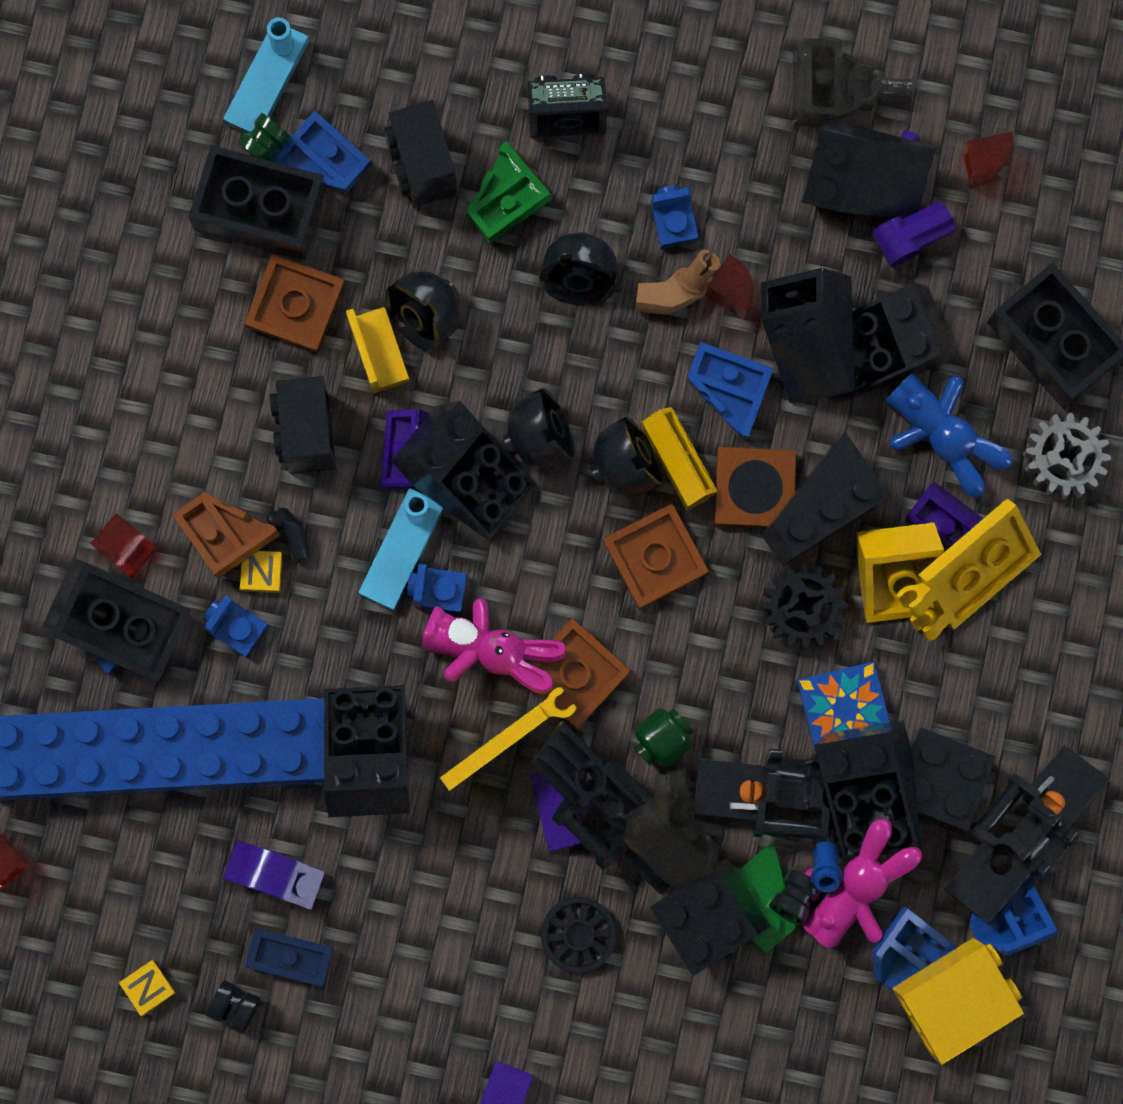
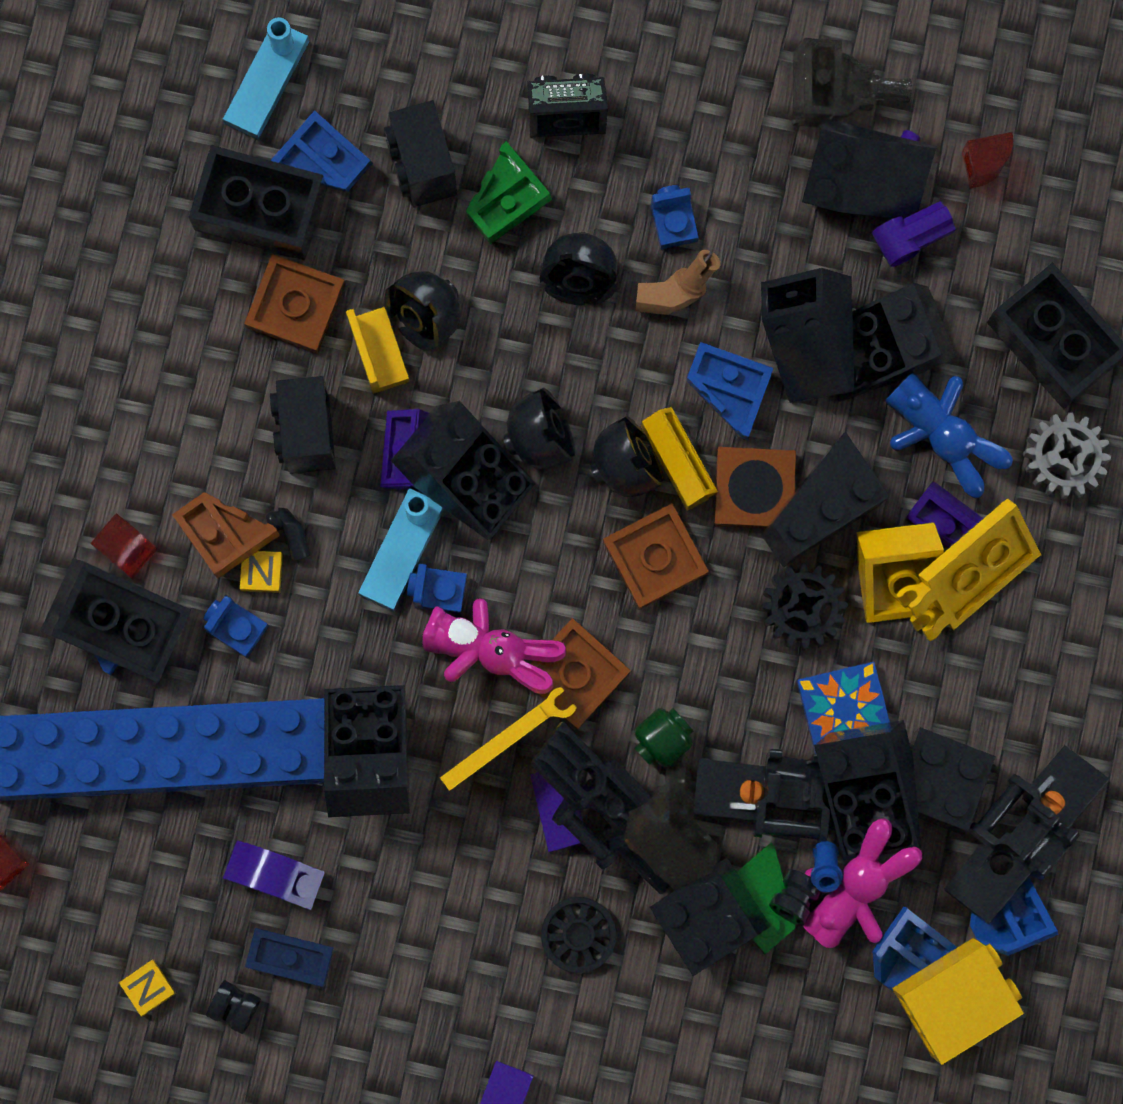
dark green wheel [237,113,291,161] -> none
clear red brick [706,254,753,320] -> none

